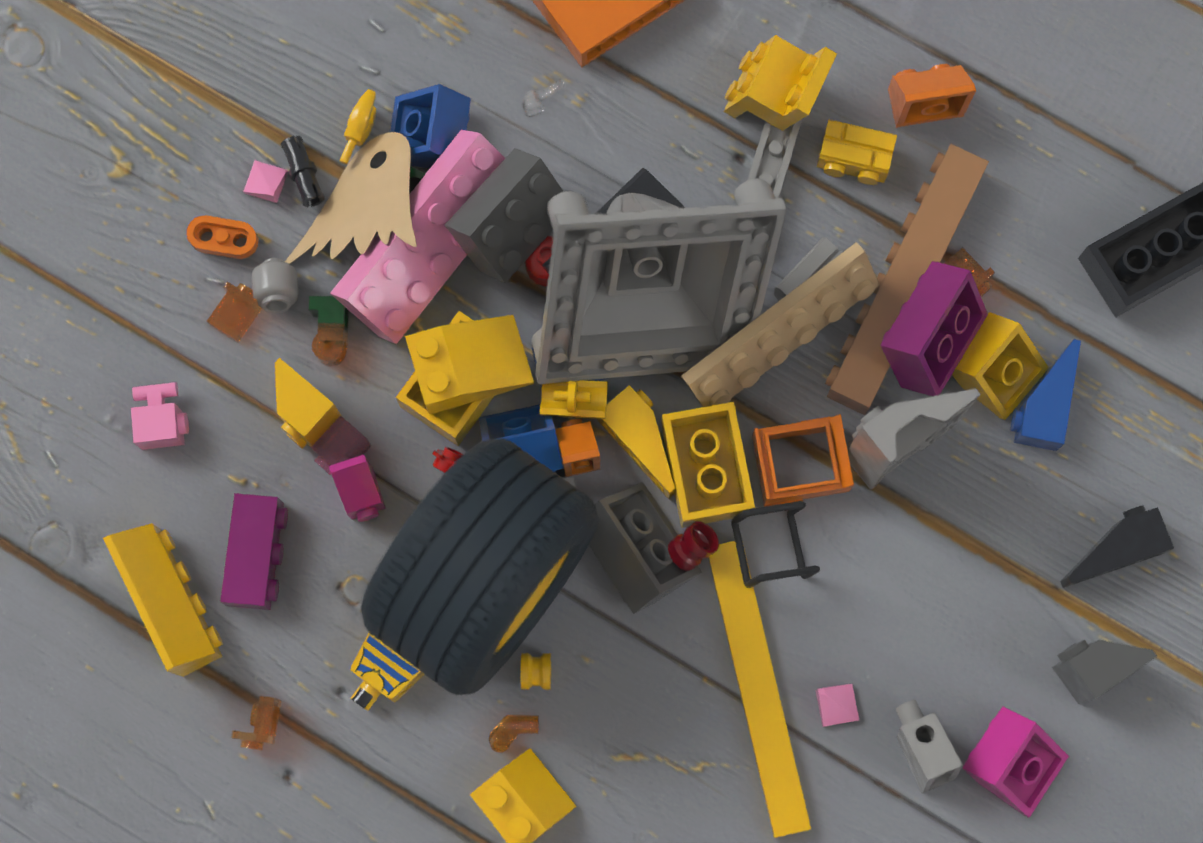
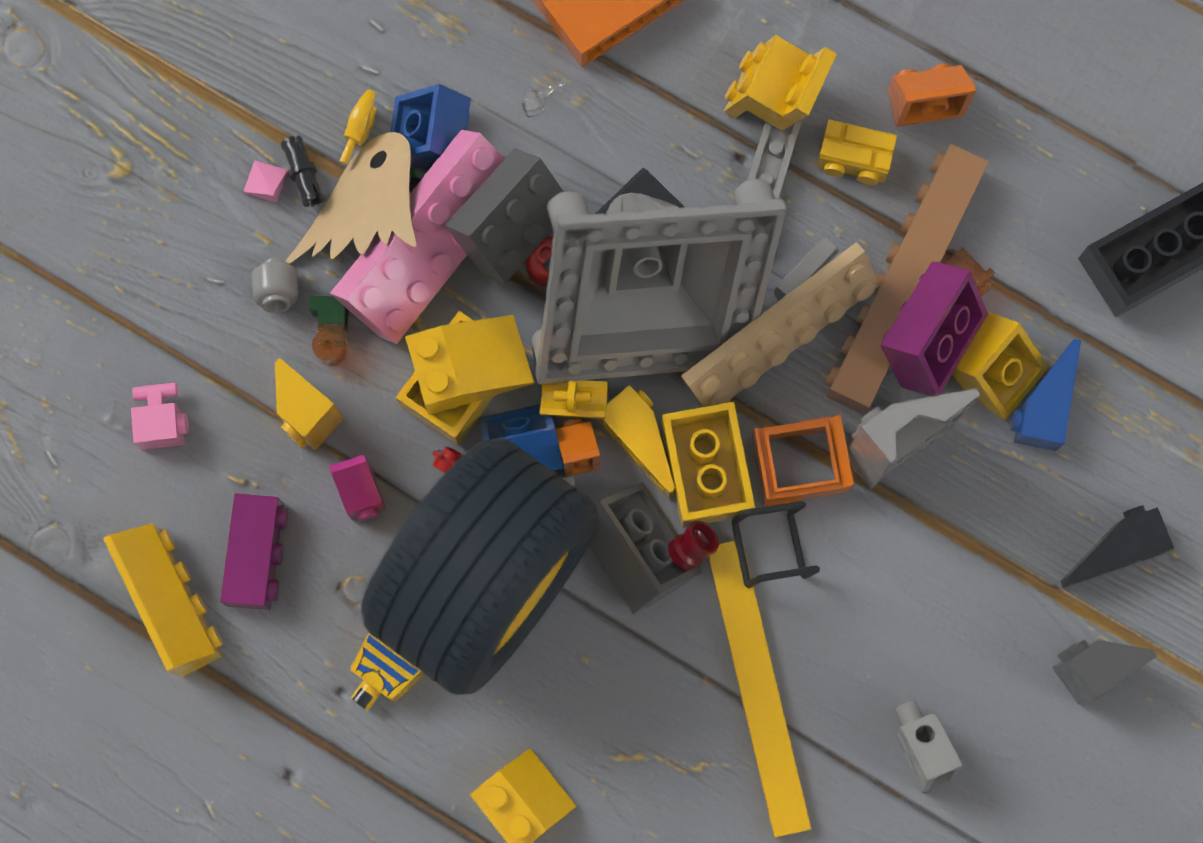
orange plate [187,215,259,259] -> none
clear orange bracket [206,282,262,343] -> none
clear orange bracket [231,696,282,750] -> none
clear pink brick [311,415,371,475] -> none
clear orange arm [489,715,539,753] -> none
yellow wheel [520,653,551,690] -> none
bright pink slope [815,684,859,727] -> none
dark pink slope [962,706,1069,818] -> none

